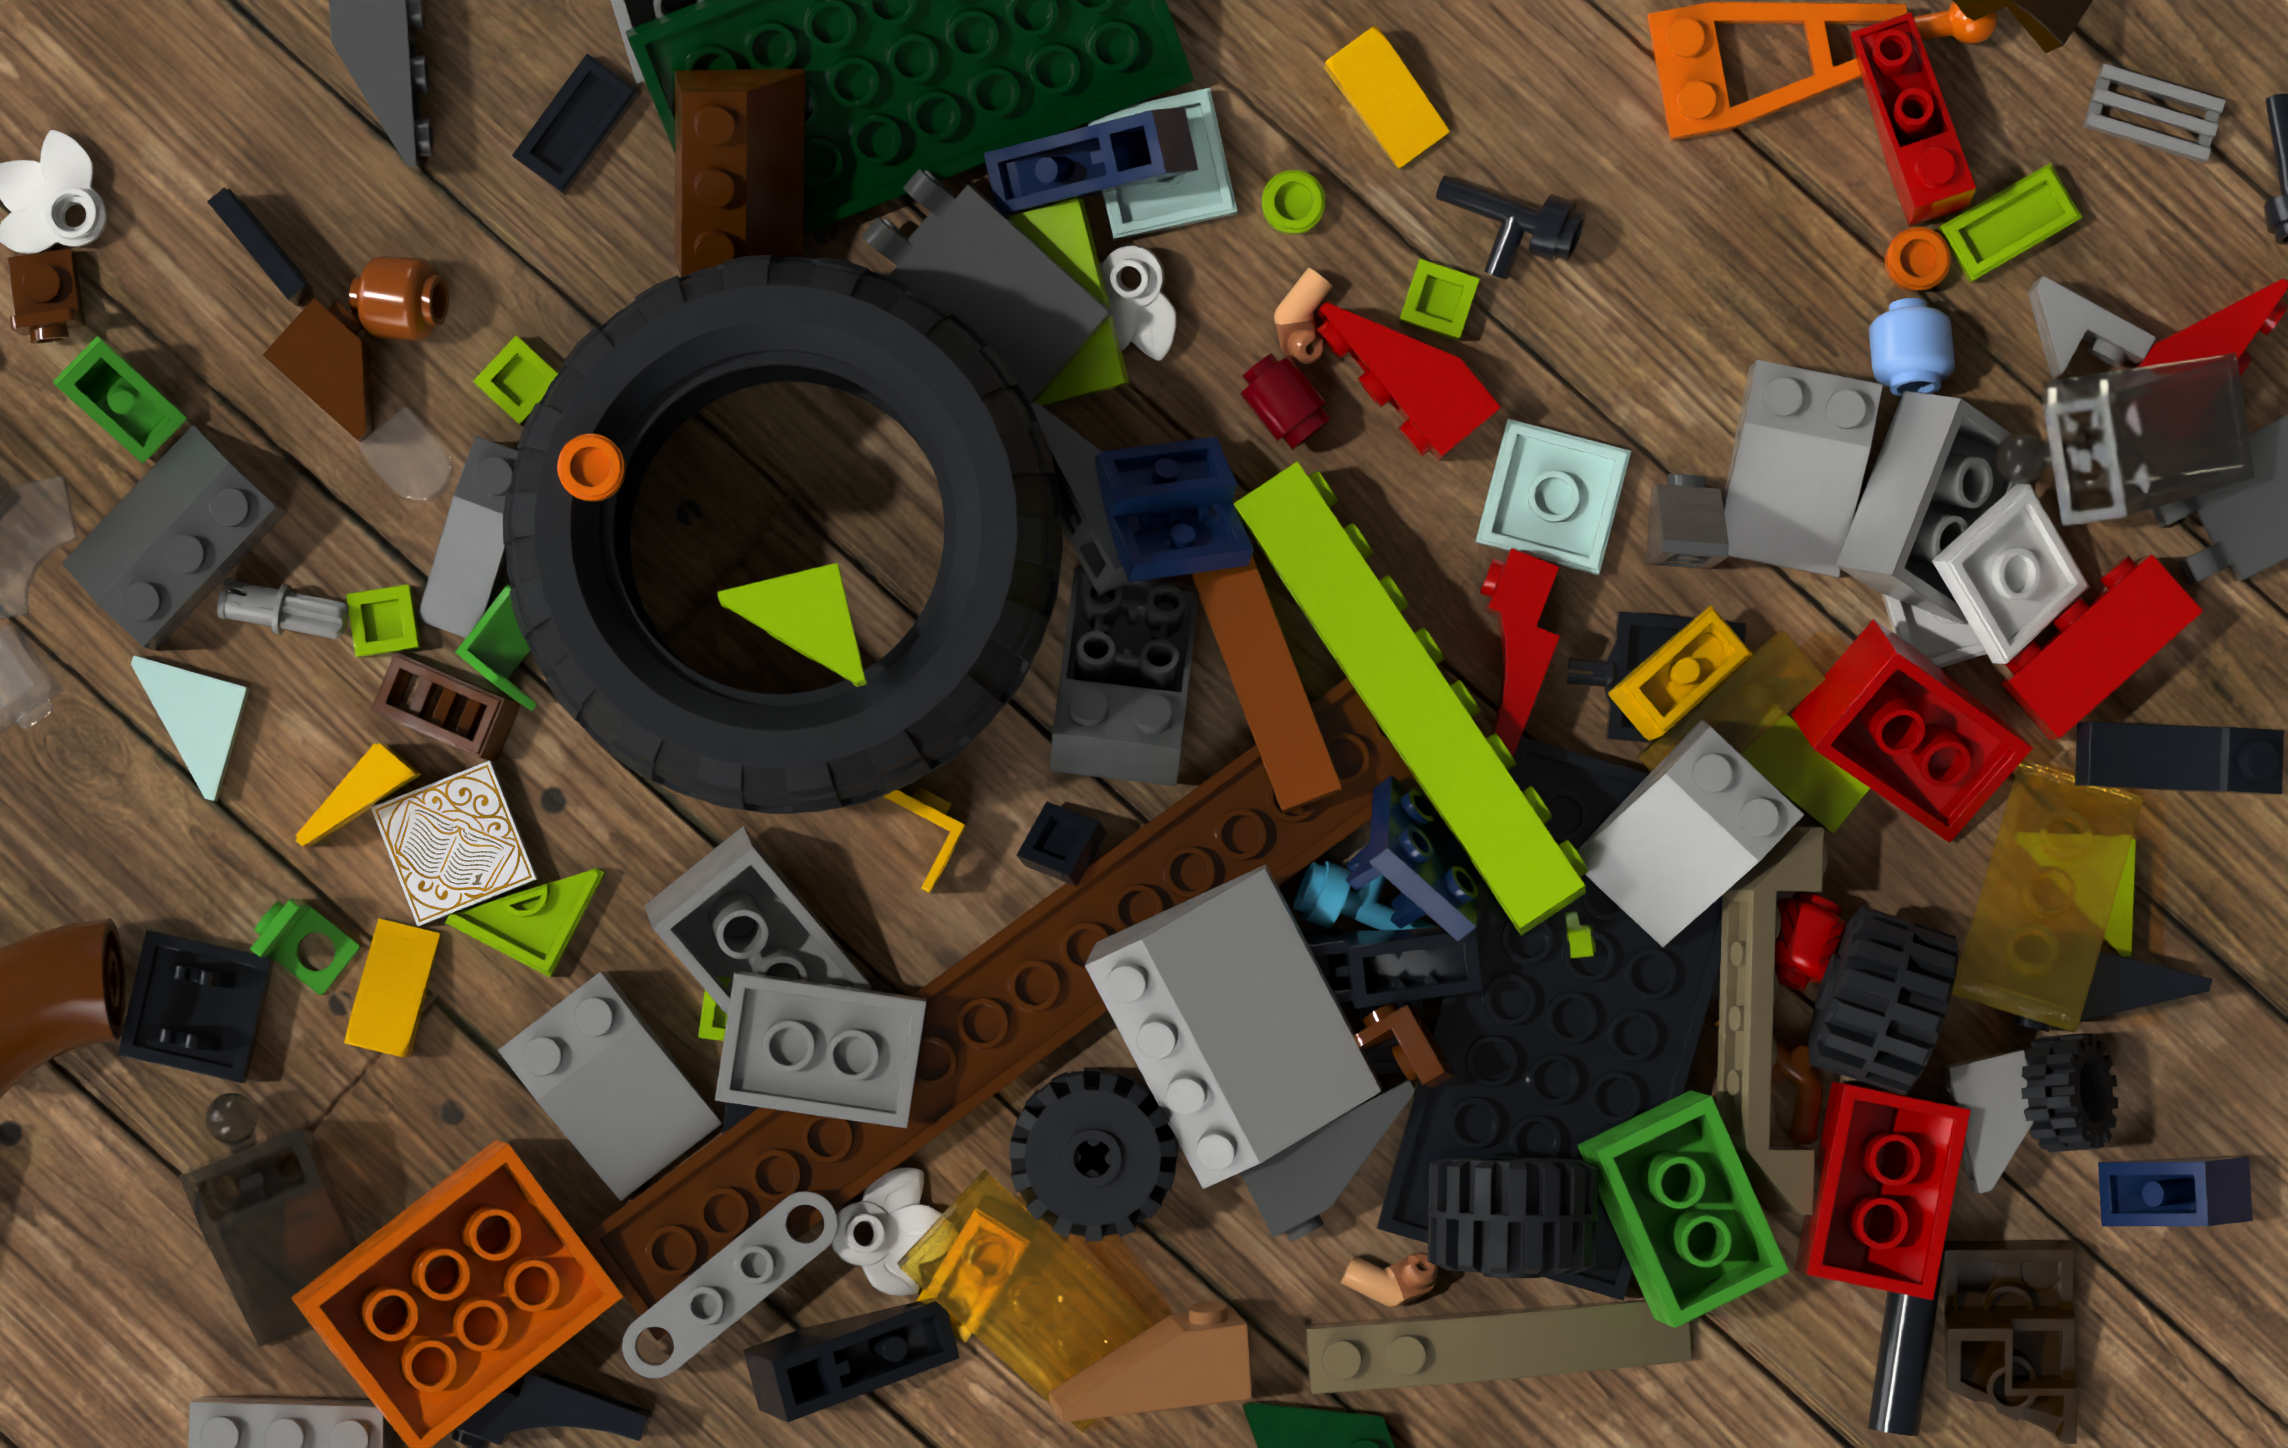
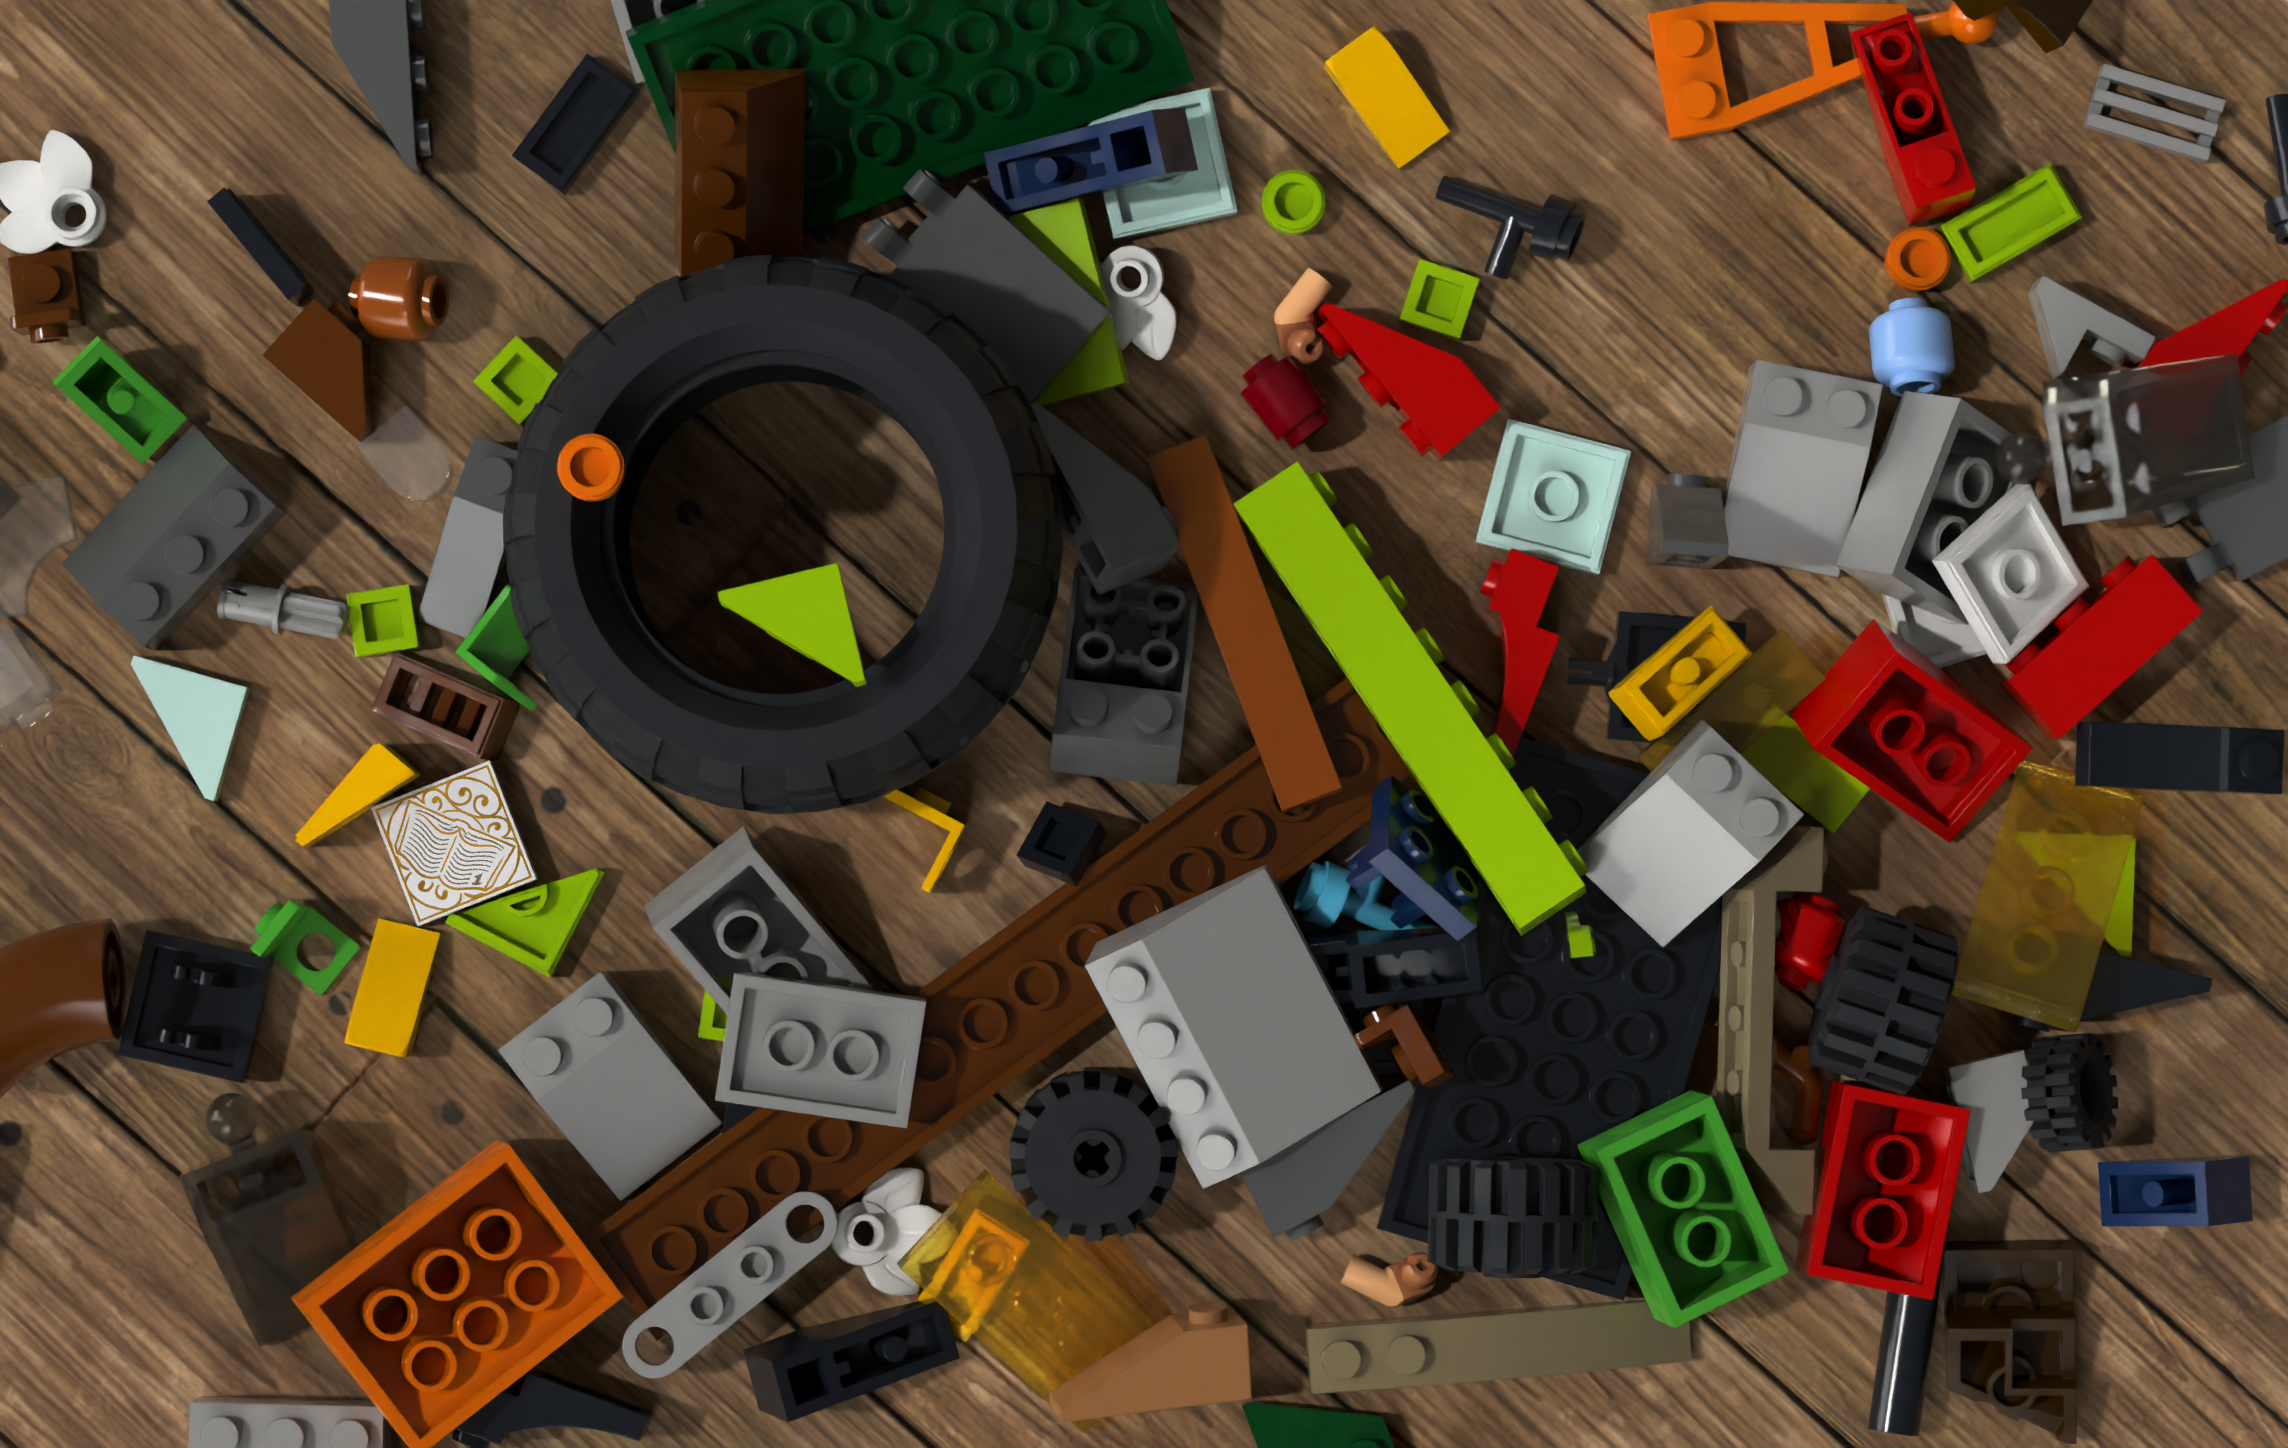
dark blue slope [1095,437,1253,582] -> none

